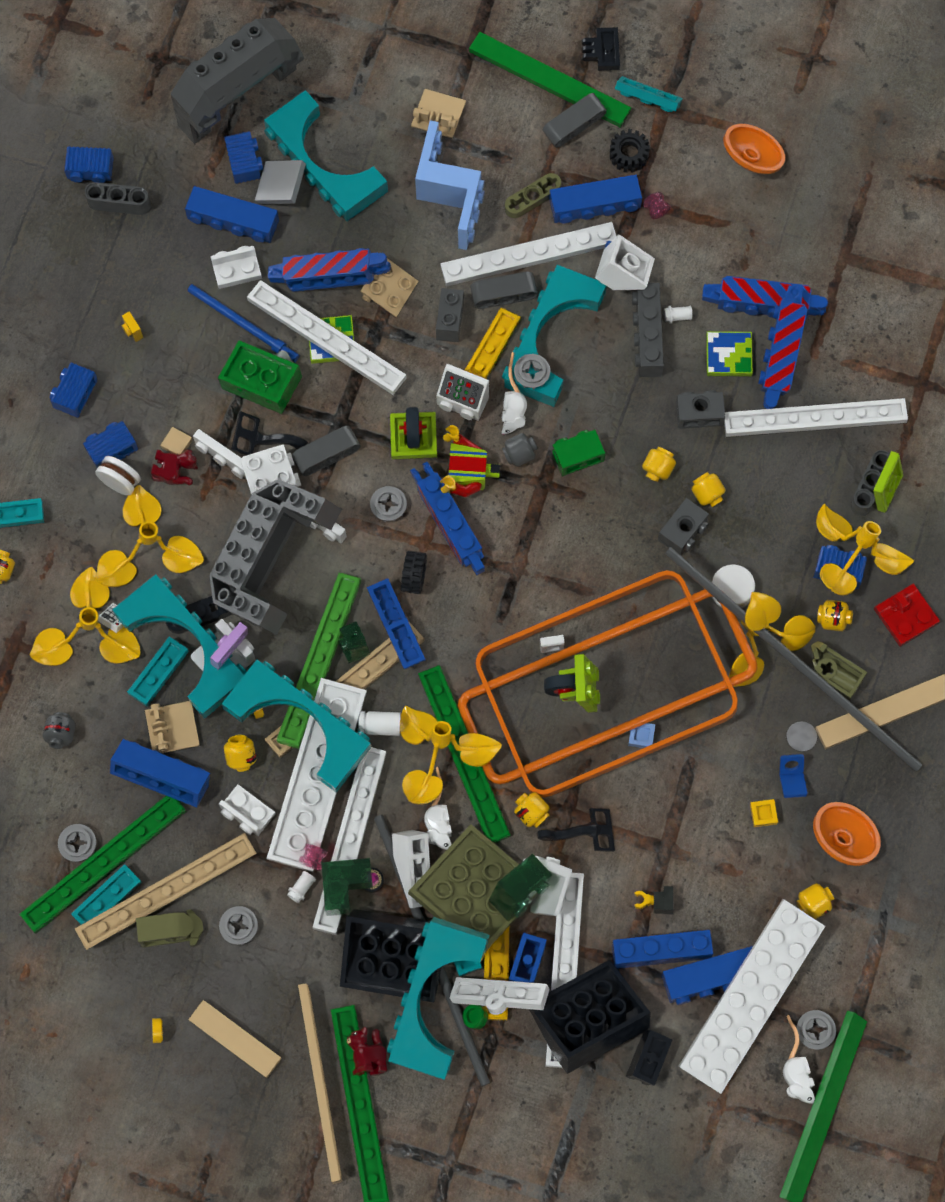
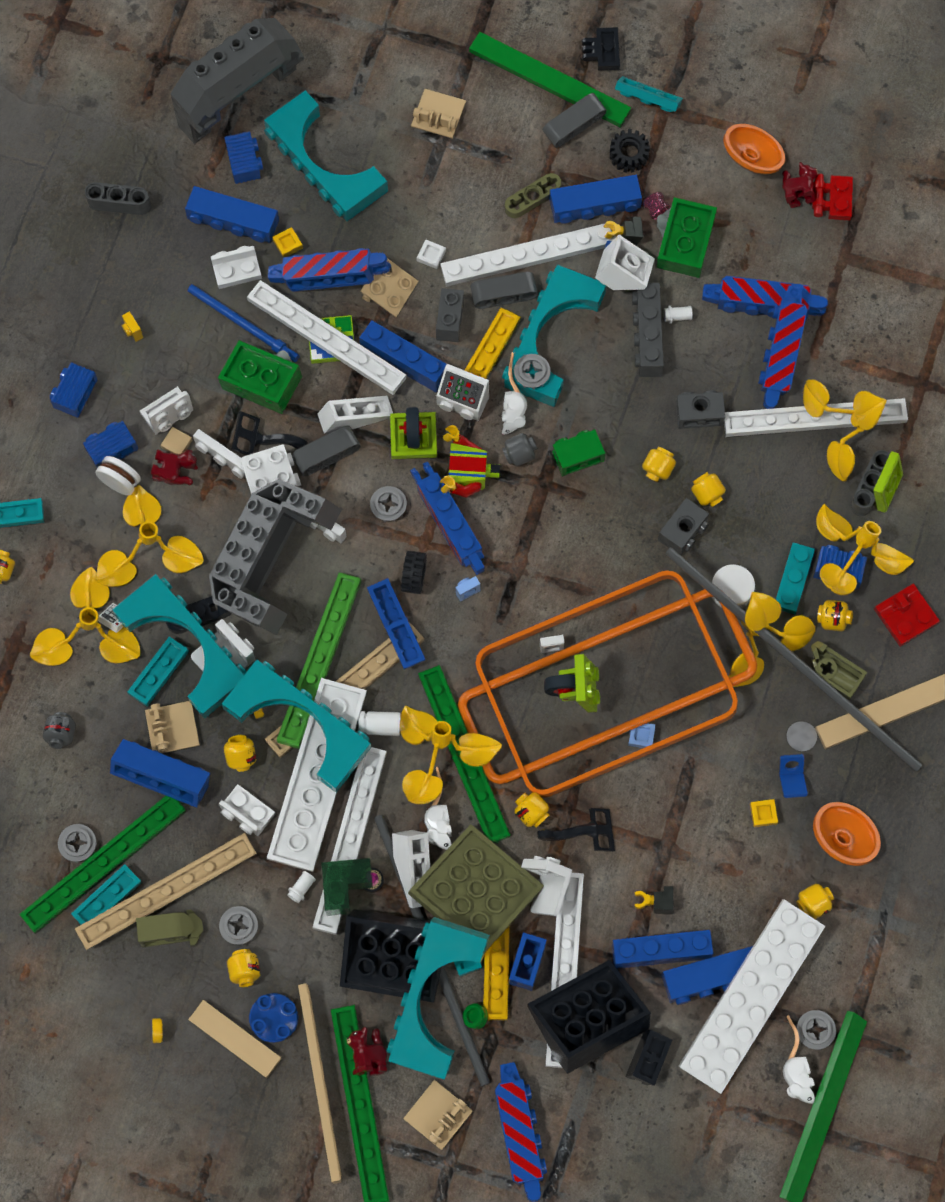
blue brick [64,146,114,183] -> none
lavender plate [210,622,248,670] -> none
light grey tile [255,160,306,204] -> none
clear pink wheel [298,843,328,871] -> none
clear green brick [338,621,370,663] -> none
light blue bracket [415,120,485,250] -> none
white hinge [450,977,550,1015] -> none
clear green brick [489,854,552,921] -> none
tile [706,331,753,377] -> none
none -> white bracket [140,386,193,435]
none -> yellow head [227,949,261,987]
none -> blue dish [249,993,298,1043]
none -> yellow plate [272,227,303,257]
none -> white slope [318,396,393,434]
none -> blue brick [359,320,447,393]
none -> tan hinge [403,1080,473,1150]
none -> white tile [417,240,446,269]
none -> light blue plate [455,576,480,602]
none -> blue hinge [495,1062,547,1202]
none -> pearl dark grey piece [603,217,643,246]
none -> green piece [656,197,717,278]
none -> teal plate [776,543,815,614]
none -> dark red animal [782,162,818,208]
none -> yellow plant [803,379,887,481]
none -> red plate [812,174,853,220]

